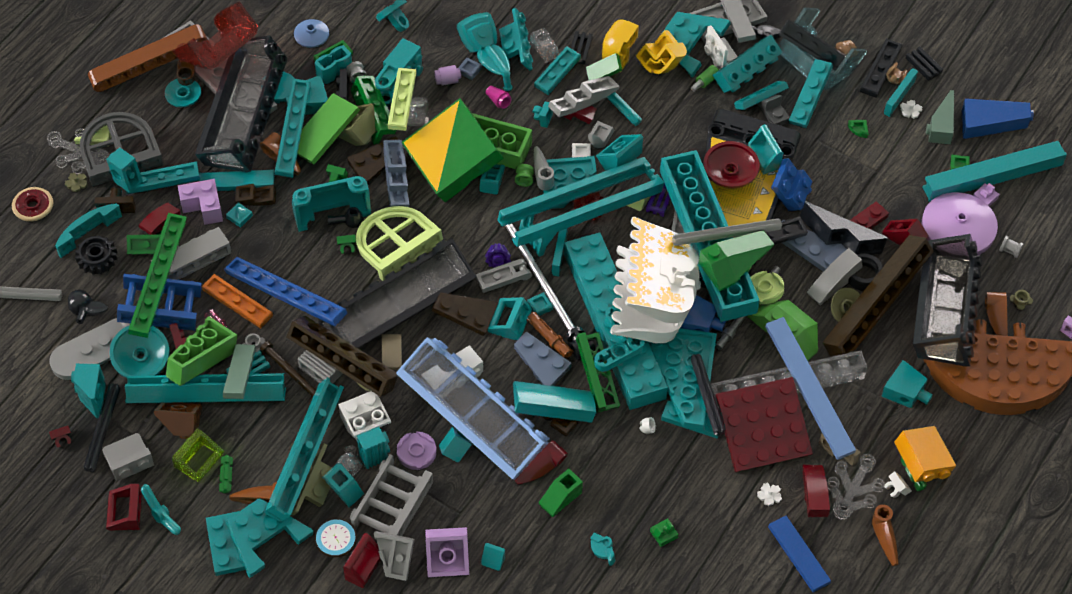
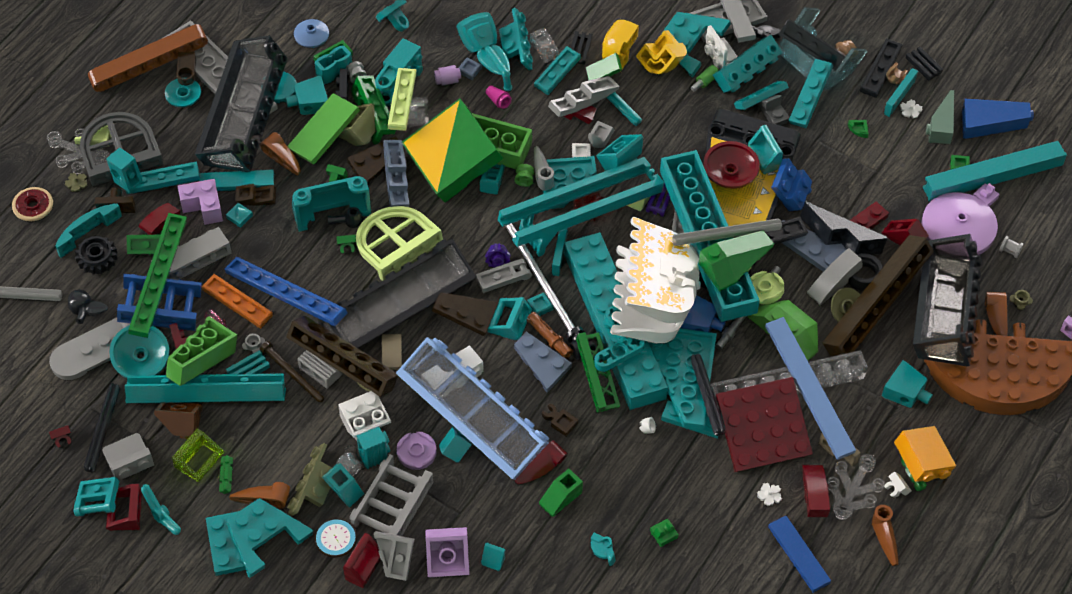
teal slope [71,363,106,418] -> none
clear red windscreen [172,1,258,70] -> none
sand green tile [223,344,256,399] -> none
teal tile [264,377,344,523] -> none
teal tile [274,78,311,178] -> none
teal slope [513,381,596,423] -> none
teal tile [532,102,553,128] -> none
none -> teal plate [74,477,120,517]

